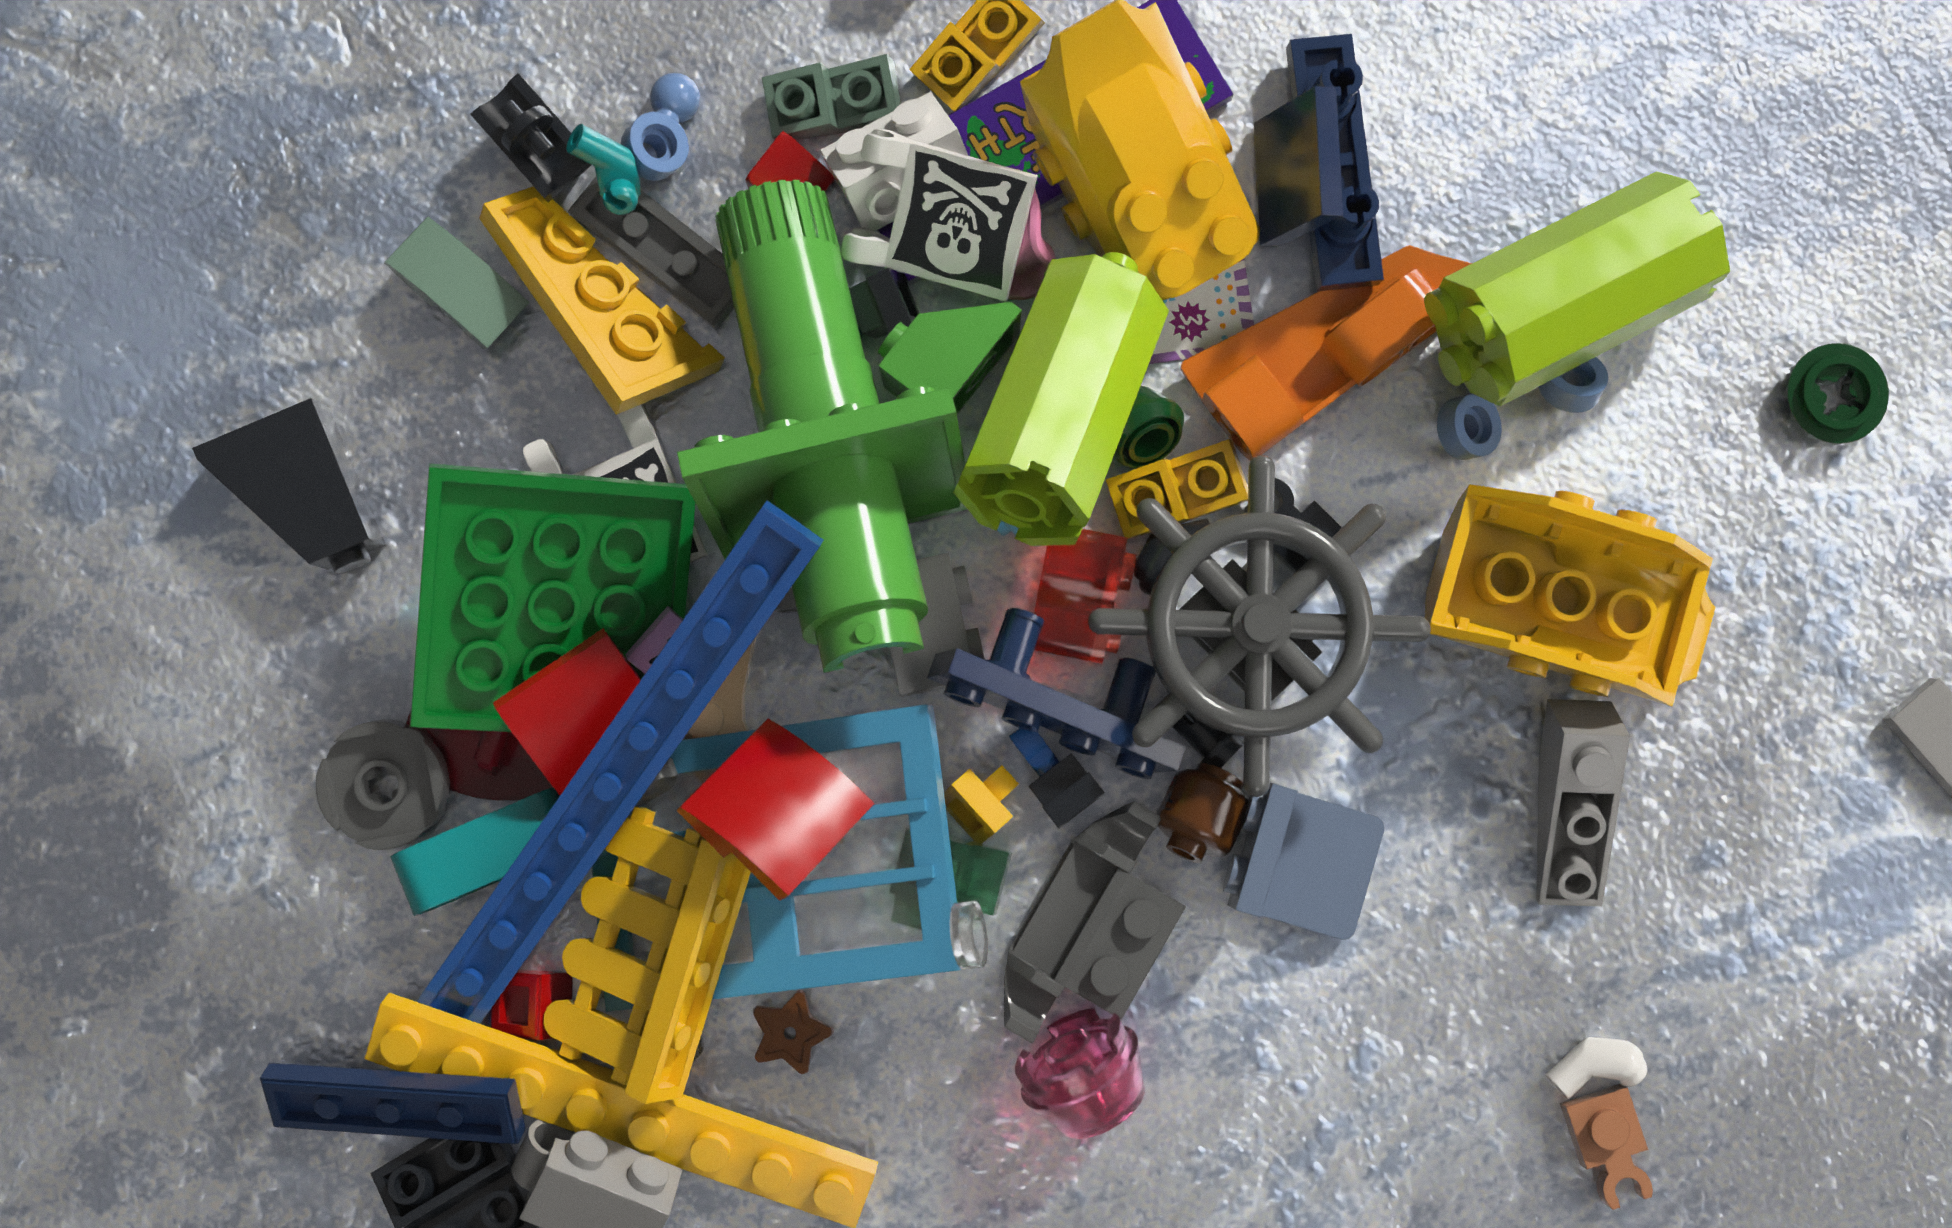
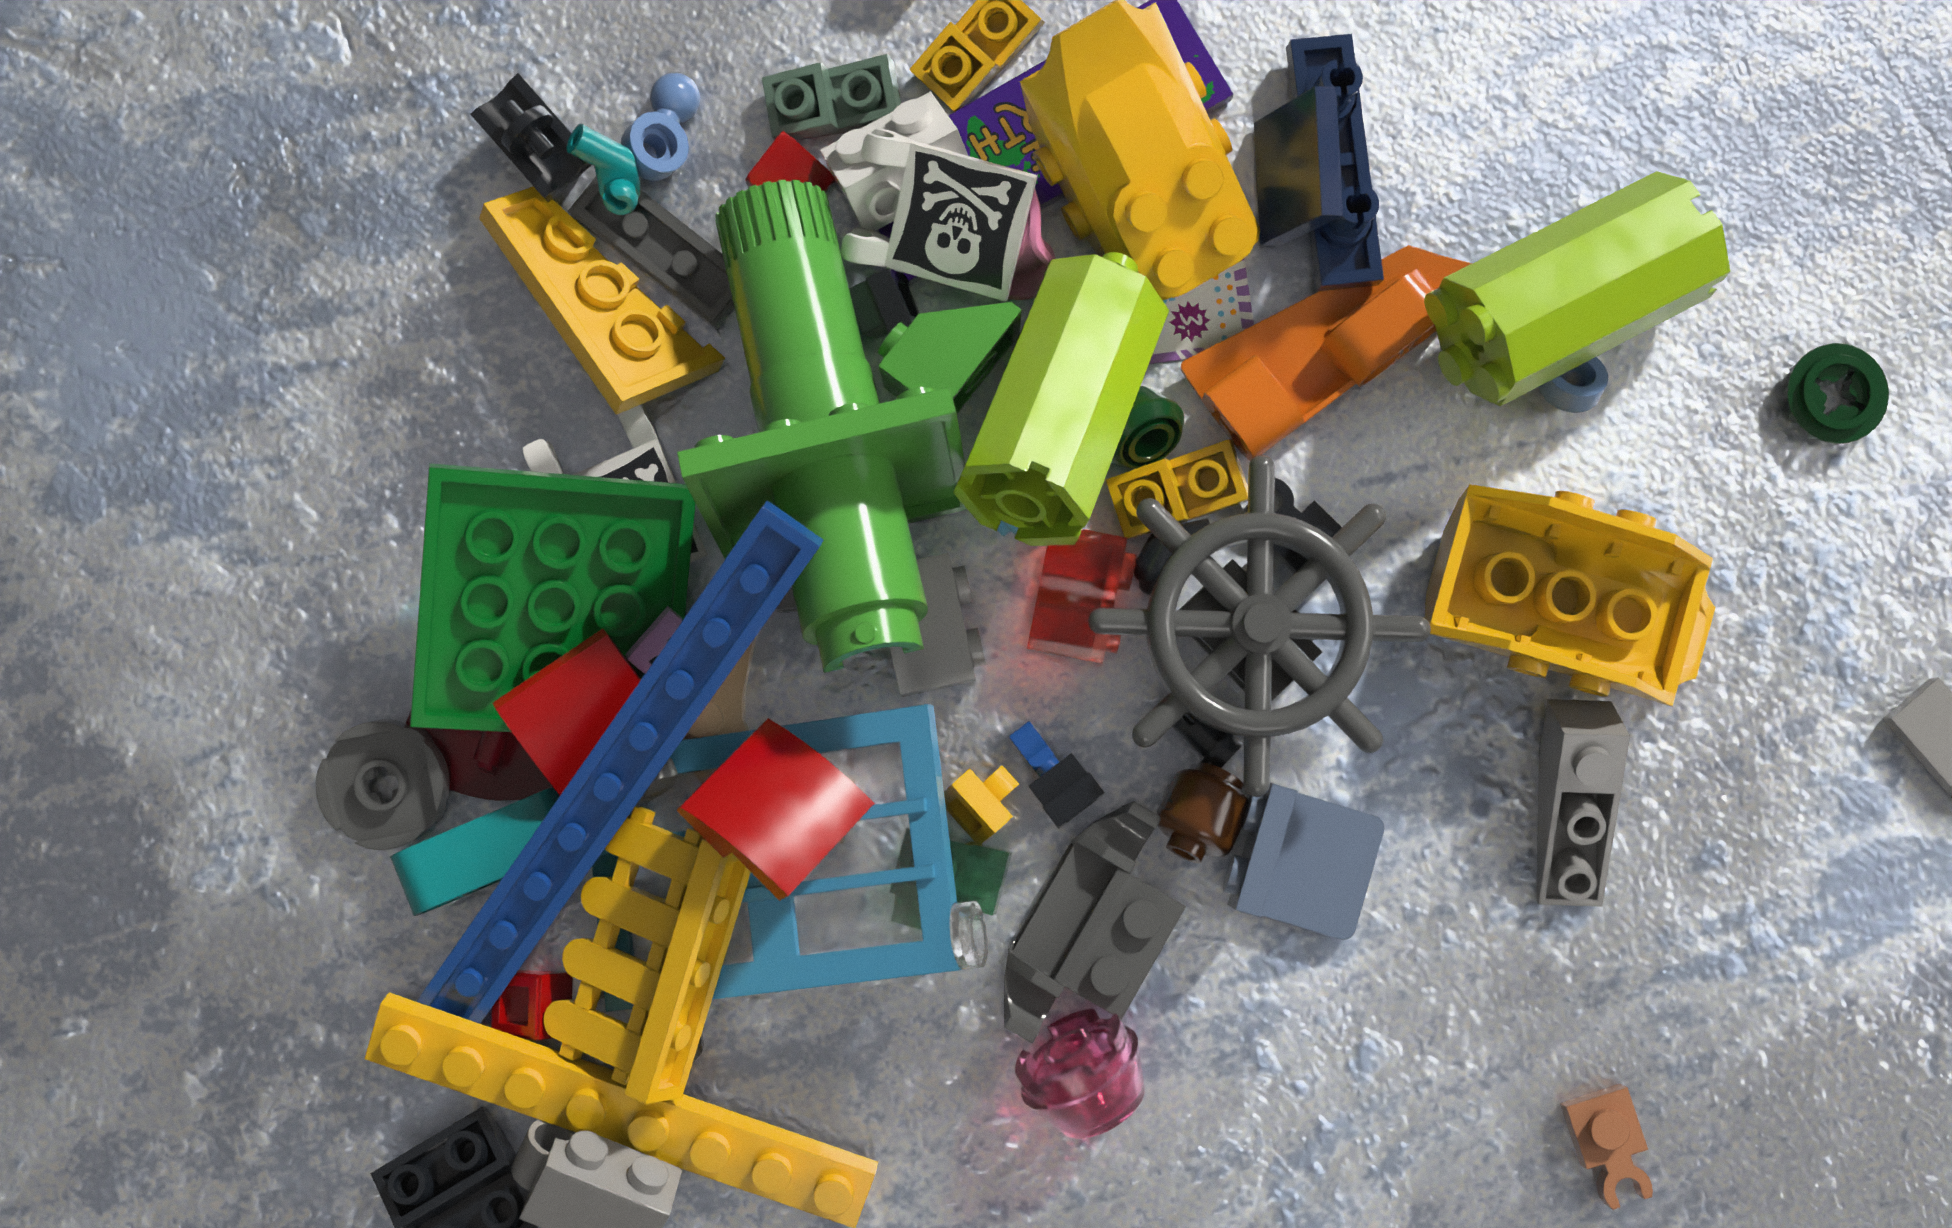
black slope [192,398,386,574] -> none
dark blue tile [260,1063,526,1144] -> none
sand green slope [384,217,530,349] -> none
reddish brown plate [753,990,834,1074] -> none
dark blue plate [927,608,1186,779] -> none
medium blue plate [1437,387,1502,460] -> none
white arm [1545,1037,1647,1099] -> none

